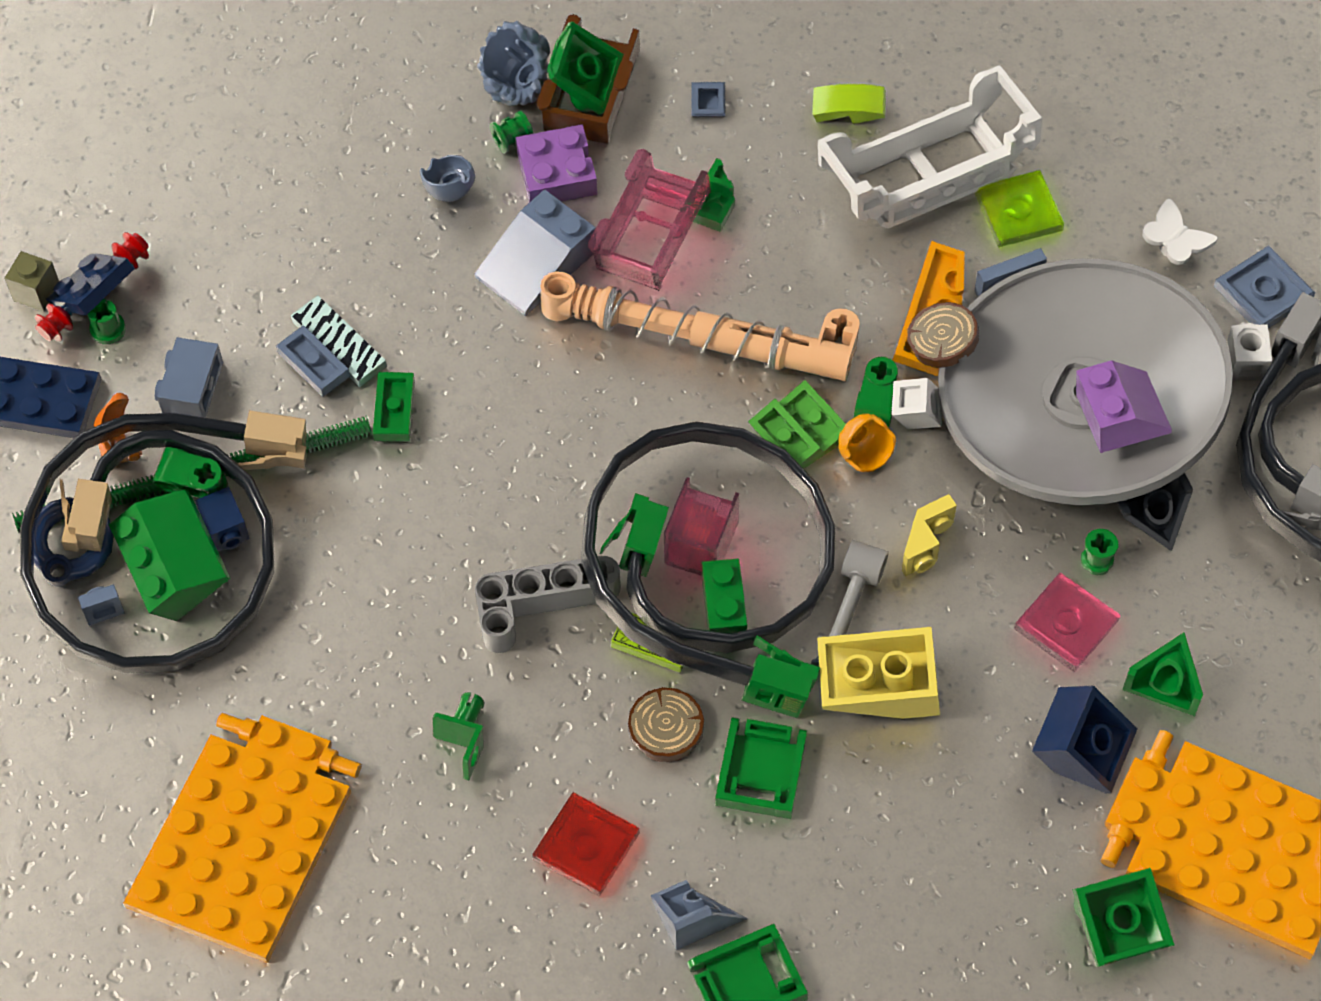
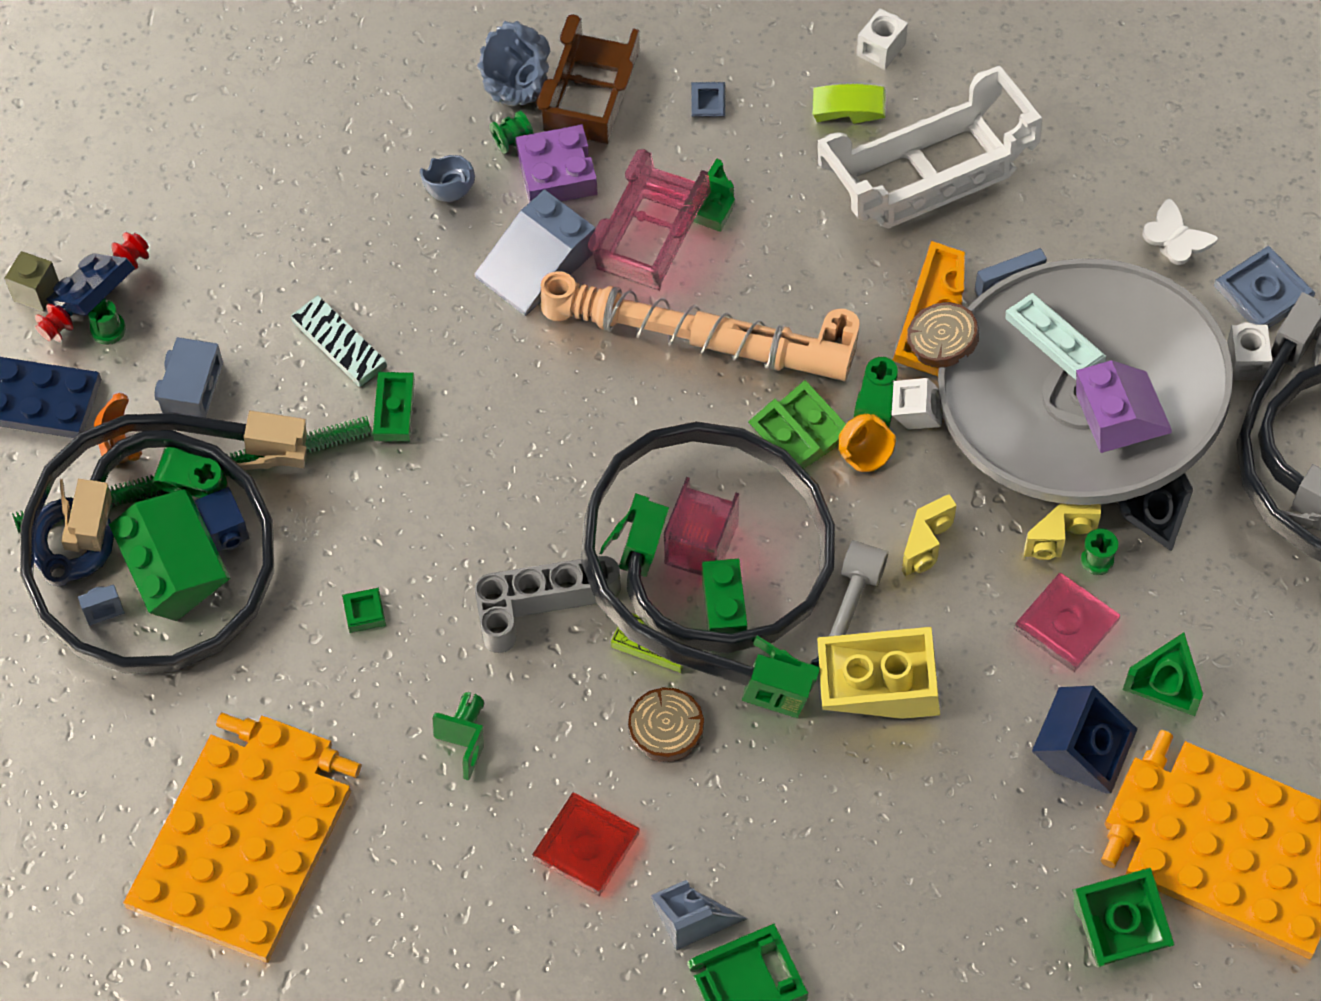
sand blue plate [276,325,350,397] -> none
green slope [547,21,624,115] -> none
green container [715,717,807,819] -> none
clear neon green tile [974,170,1064,248] -> none
none -> green tile [342,587,386,633]
none -> white brick [857,8,908,70]
none -> light aqua tile [1005,293,1106,380]
none -> light yellow slope [1024,503,1101,560]

